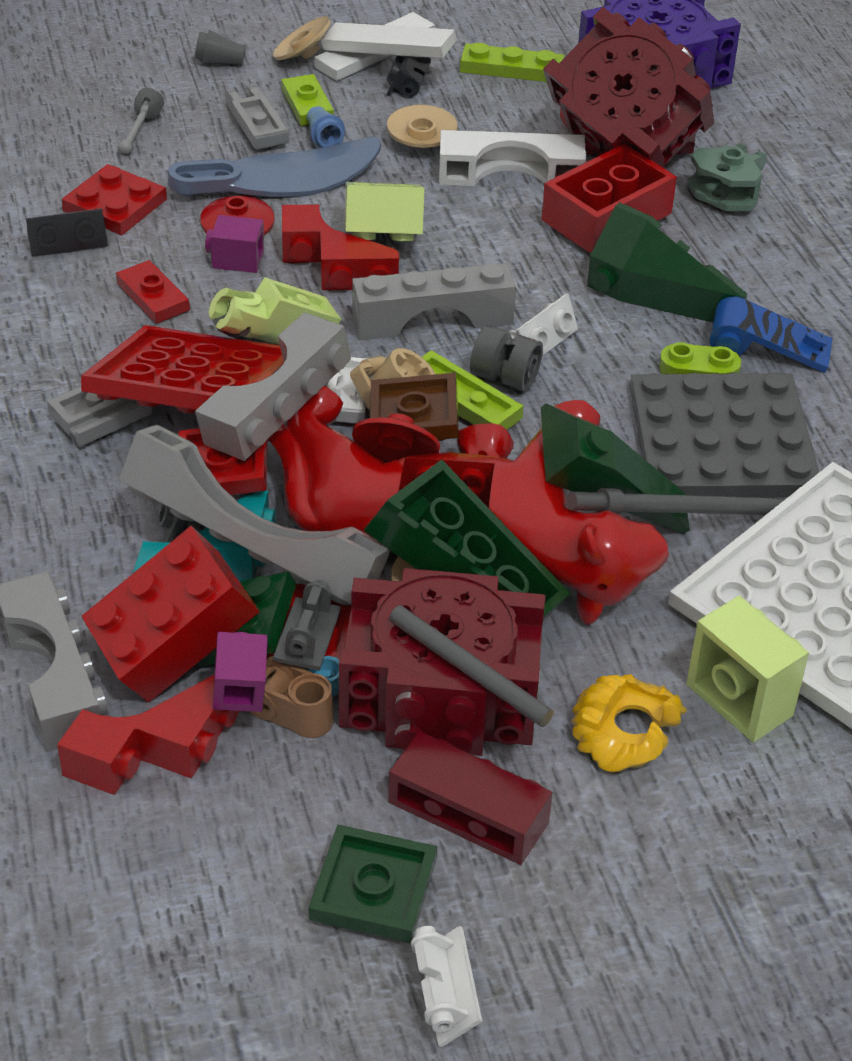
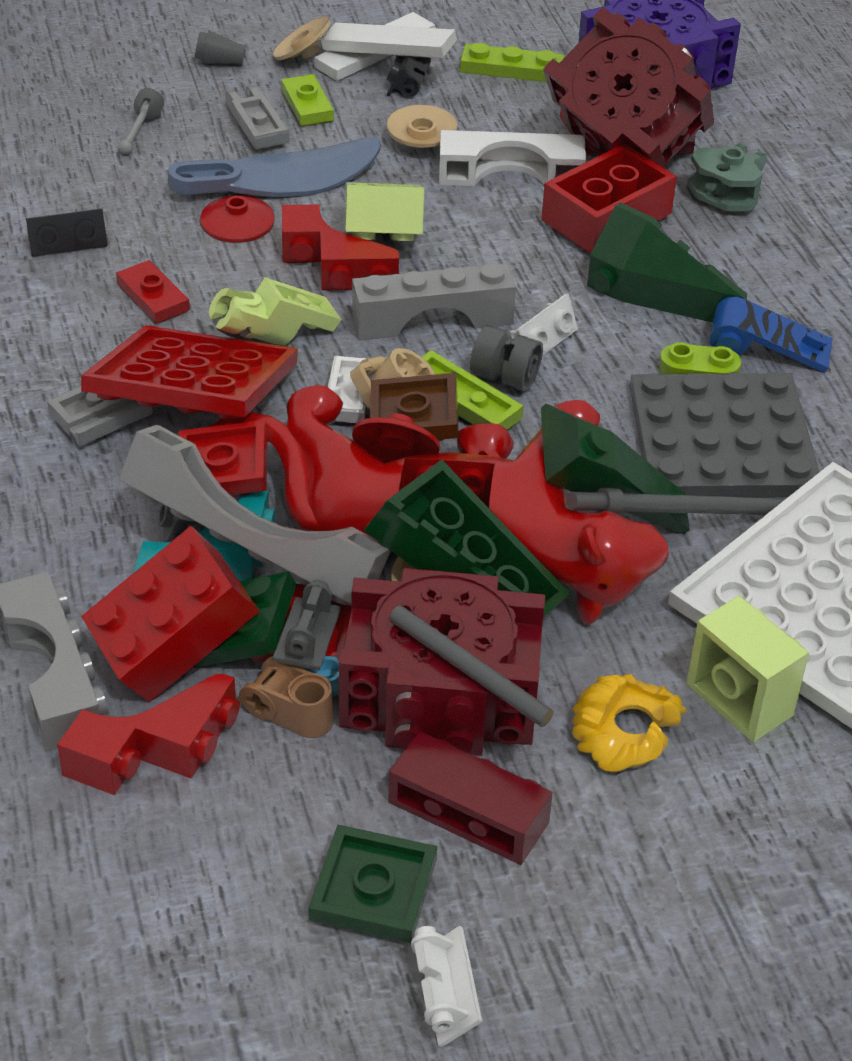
red plate [61,164,167,236] -> none
light grey arch [195,312,351,461] -> none
magenta brick [205,215,264,273] -> none
magenta brick [212,632,267,712] -> none
medium blue cone [307,106,345,148] -> none

